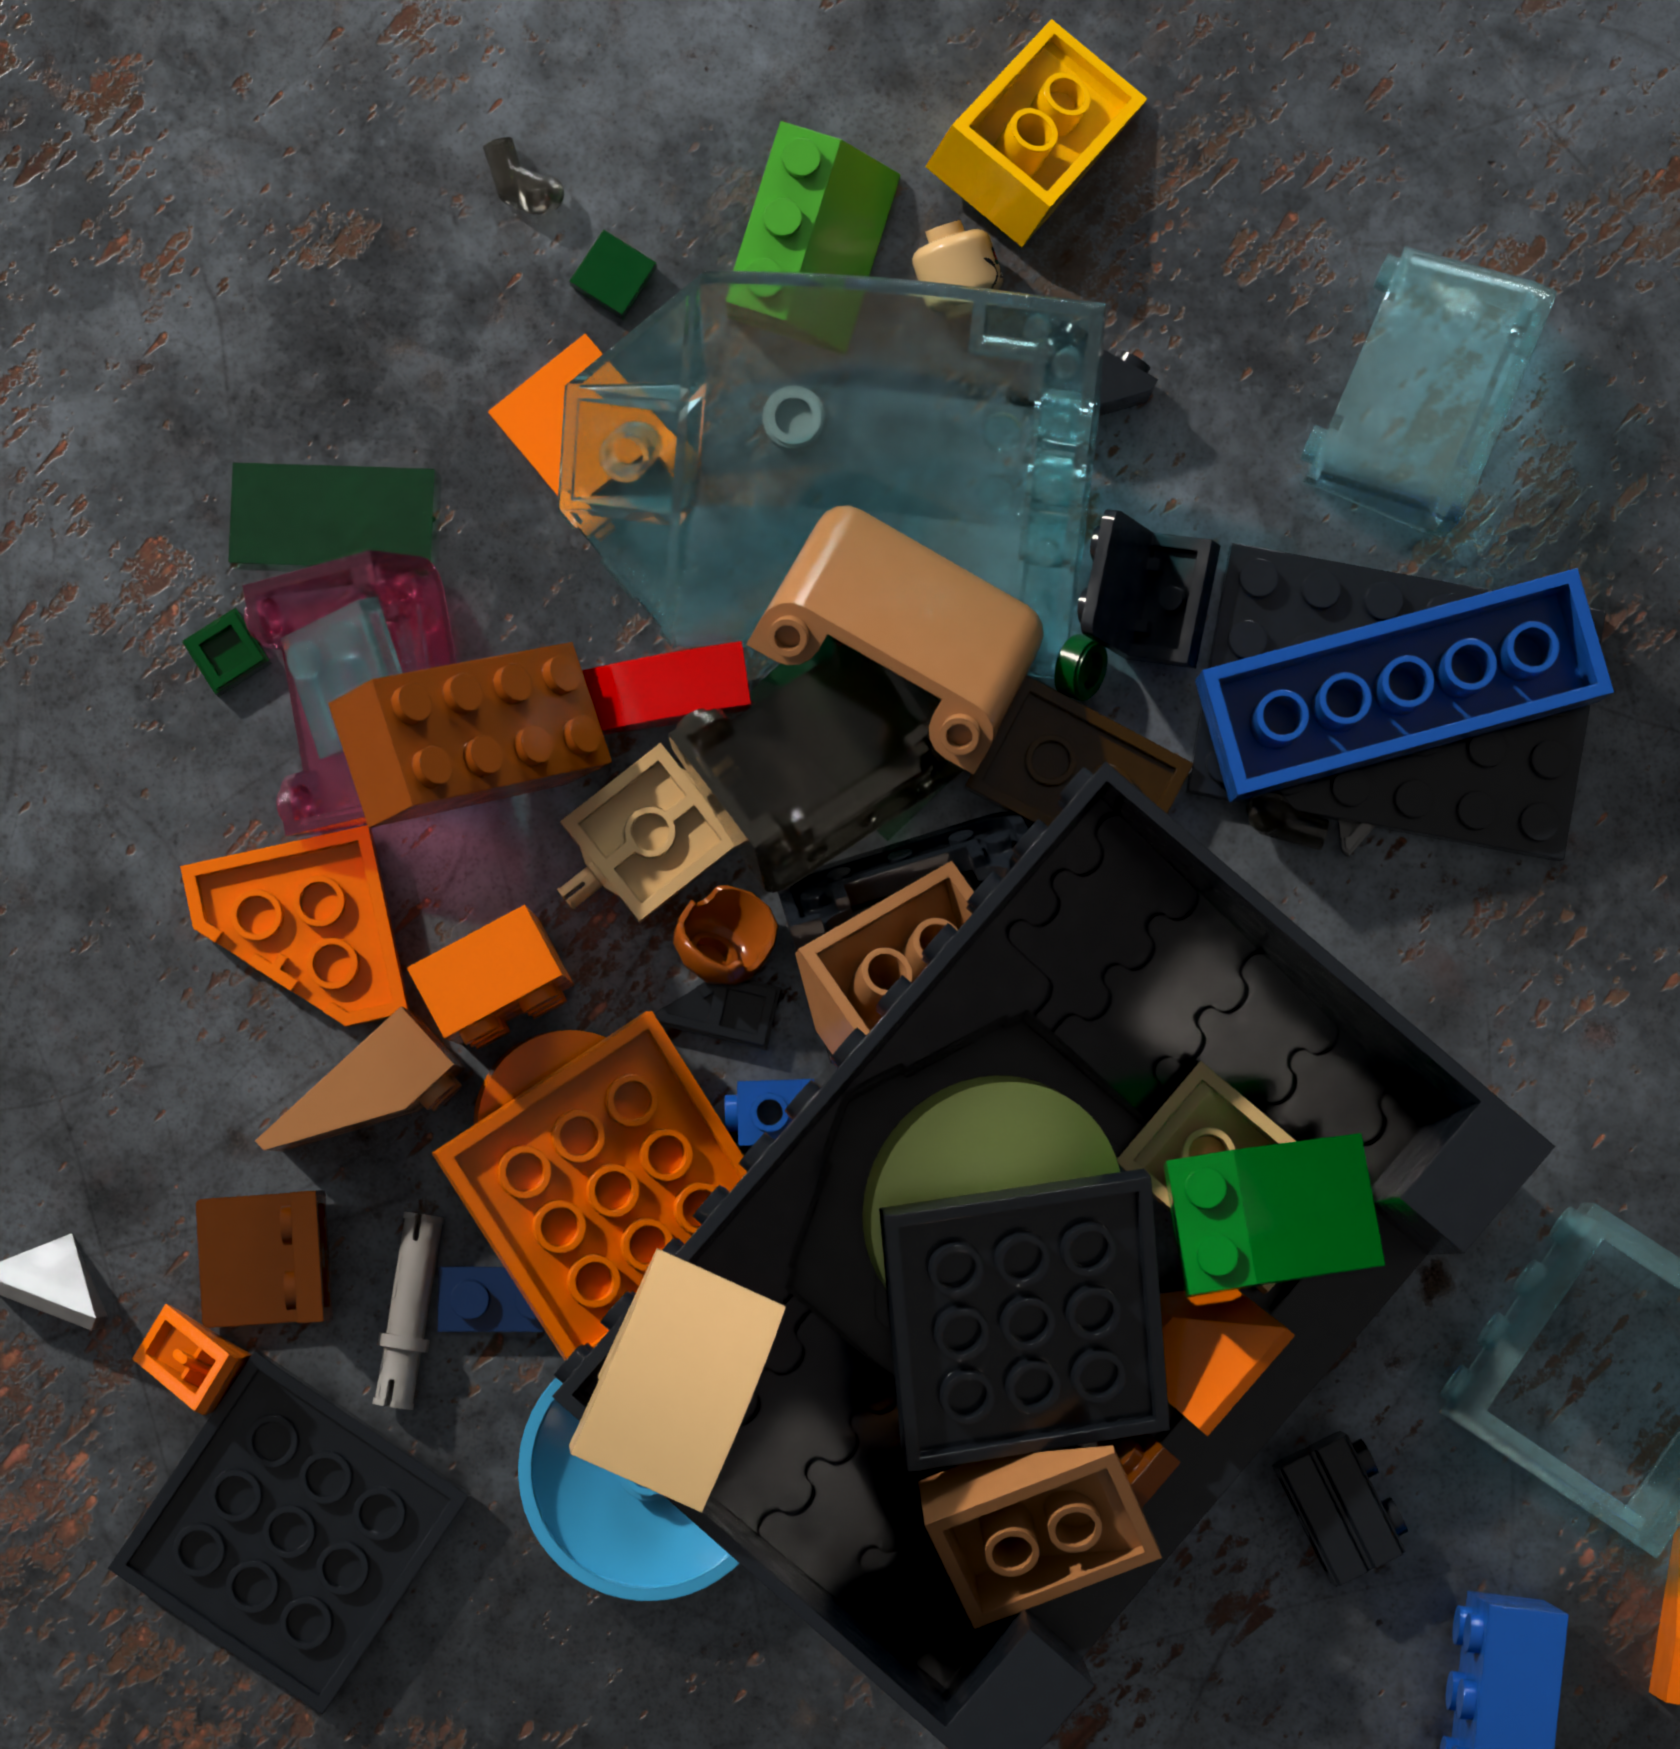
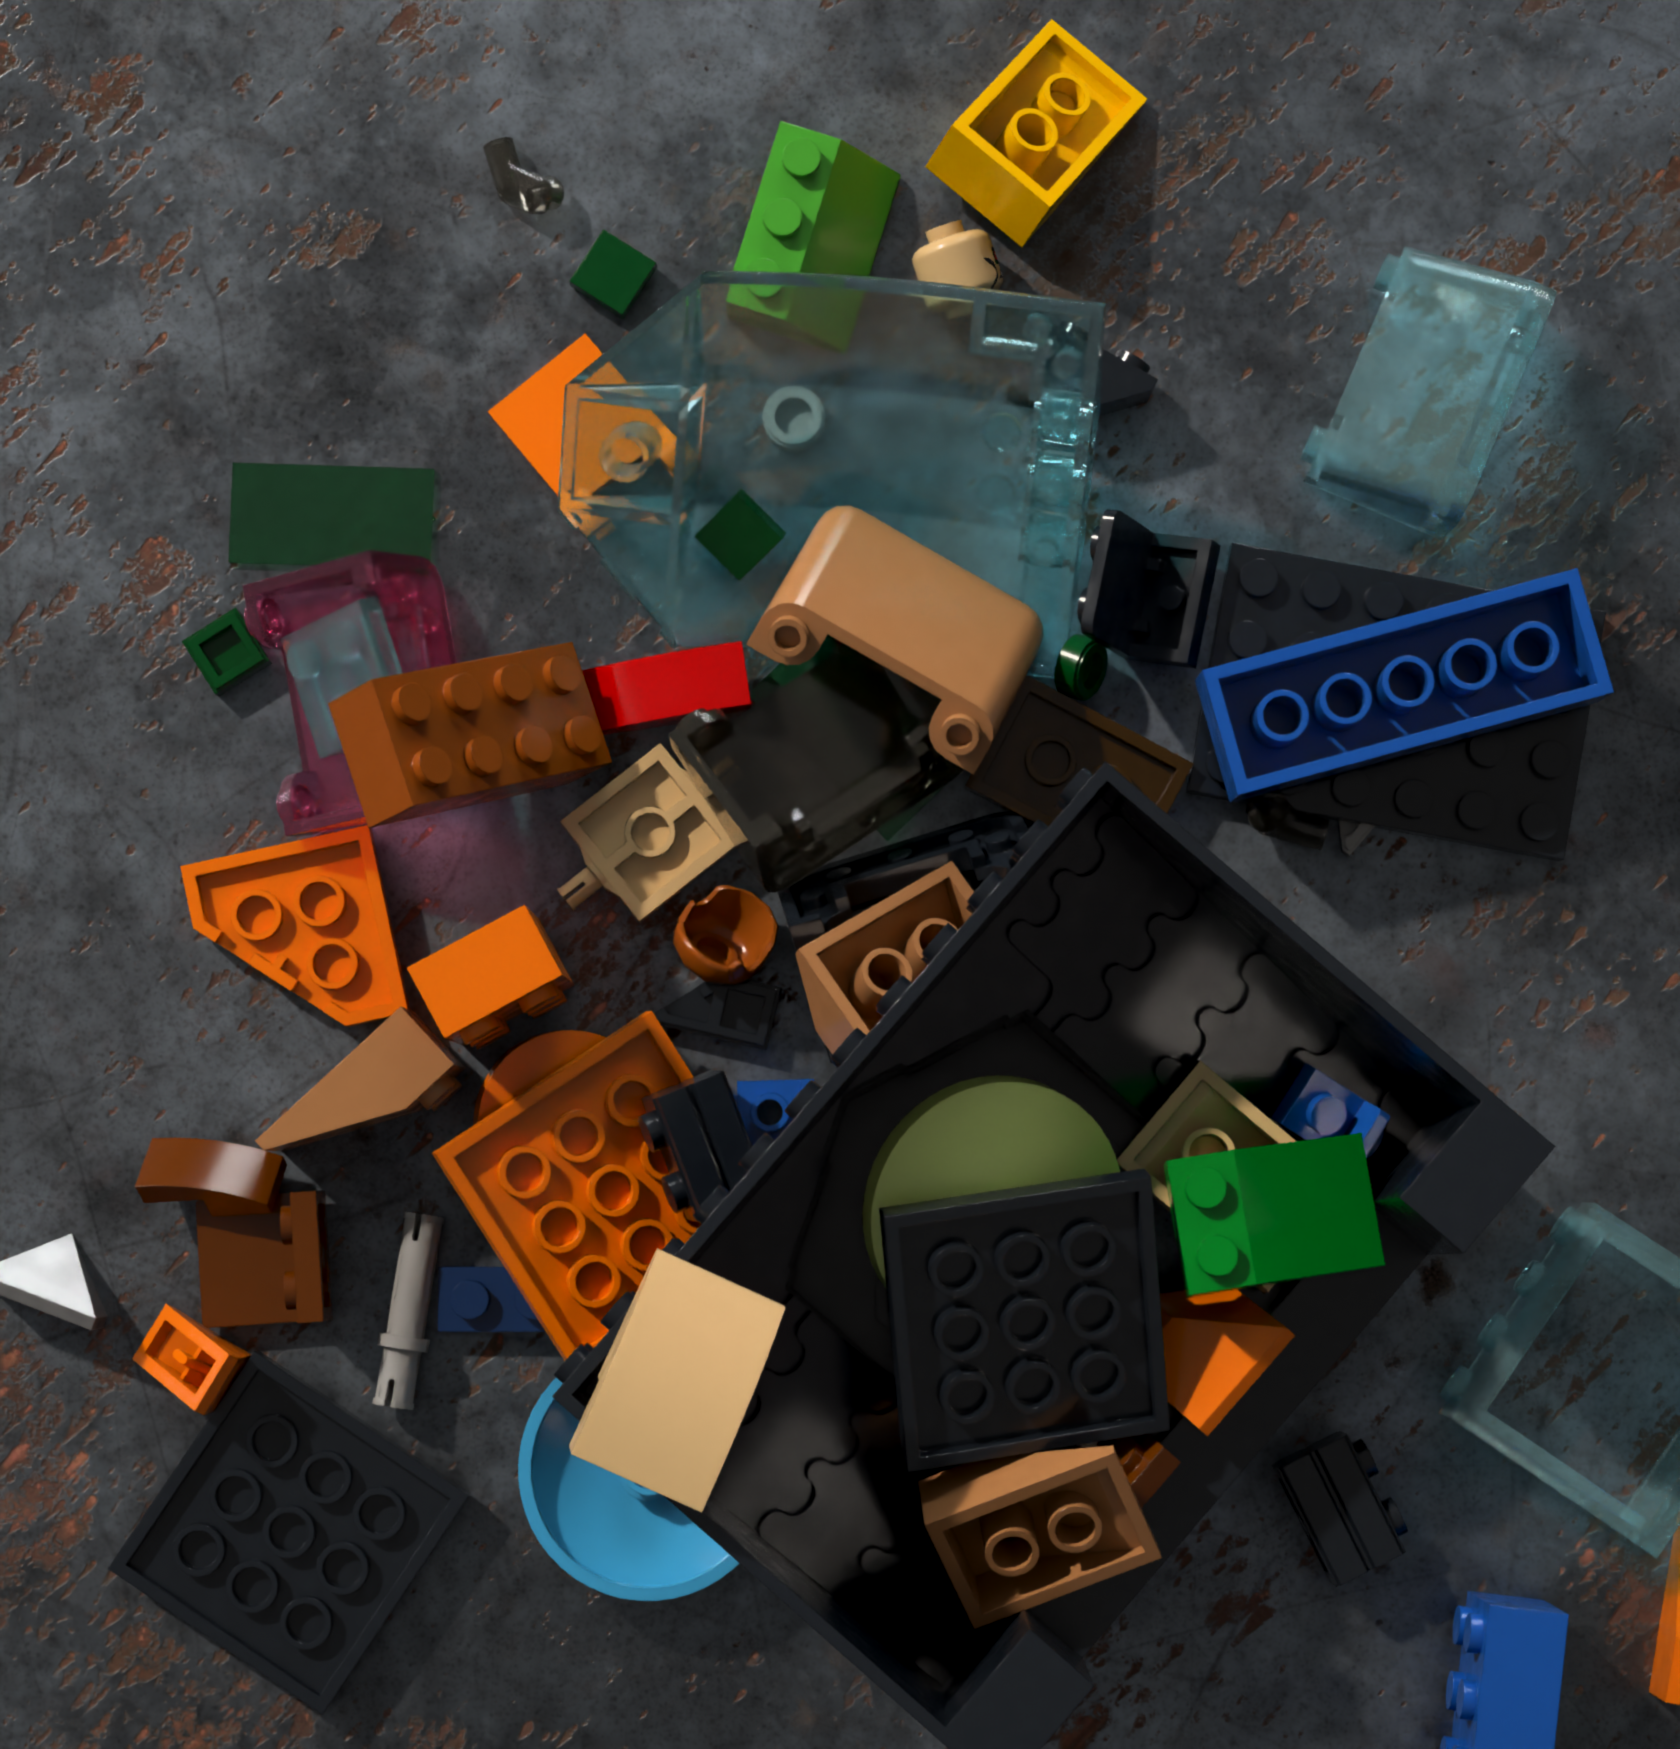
none -> reddish brown slope [135,1137,287,1217]
none -> black brick [638,1070,752,1222]
none -> dark green tile [694,488,786,581]
none -> blue bracket [1271,1063,1390,1158]

